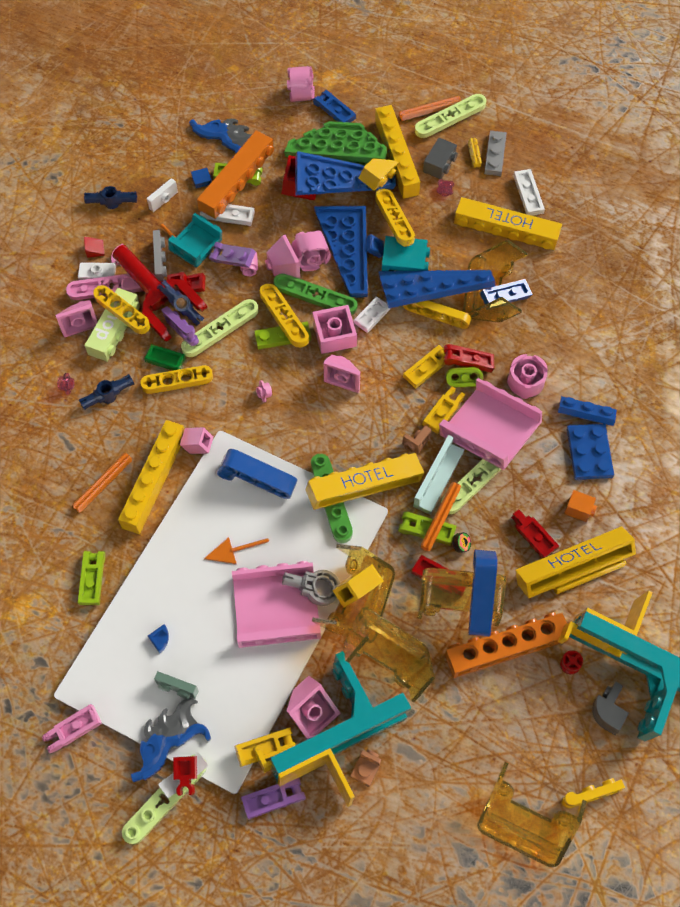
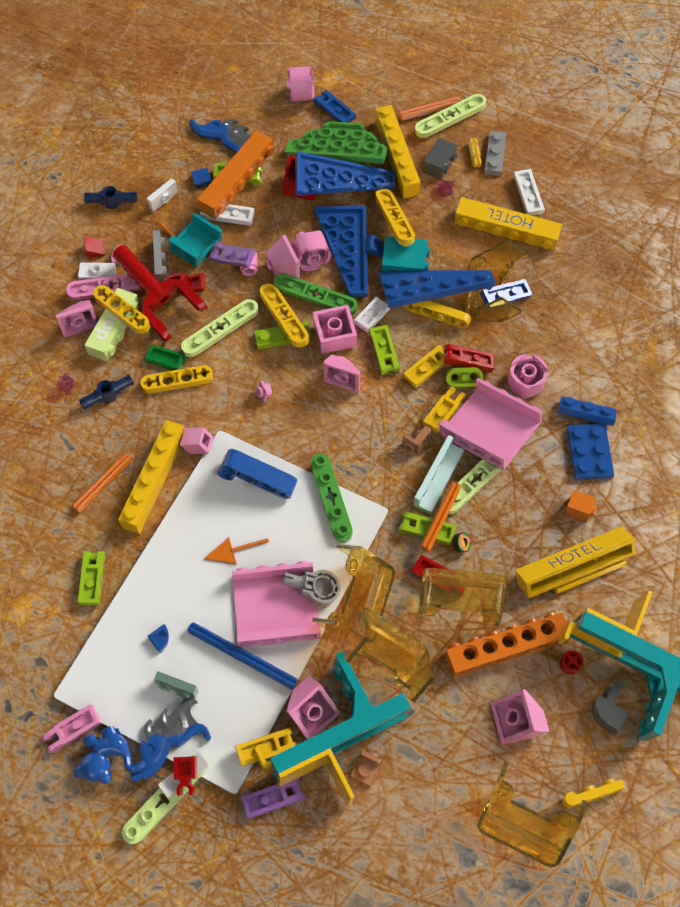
dark blue pin [157,279,204,326] -> none
medium lavender plate [161,306,199,346] -> none
yellow brick [305,453,424,510] -> none
yellow slope [332,564,383,608] -> none
yellow slope [358,158,398,191] -> none
blue beam [468,549,497,637] -> none
red hinge [511,509,559,559] -> none
none -> blue animal [73,726,146,784]
none -> blue axle [187,622,298,689]
none -> lime plate [369,325,400,375]
none -> bright pink slope [490,689,549,744]

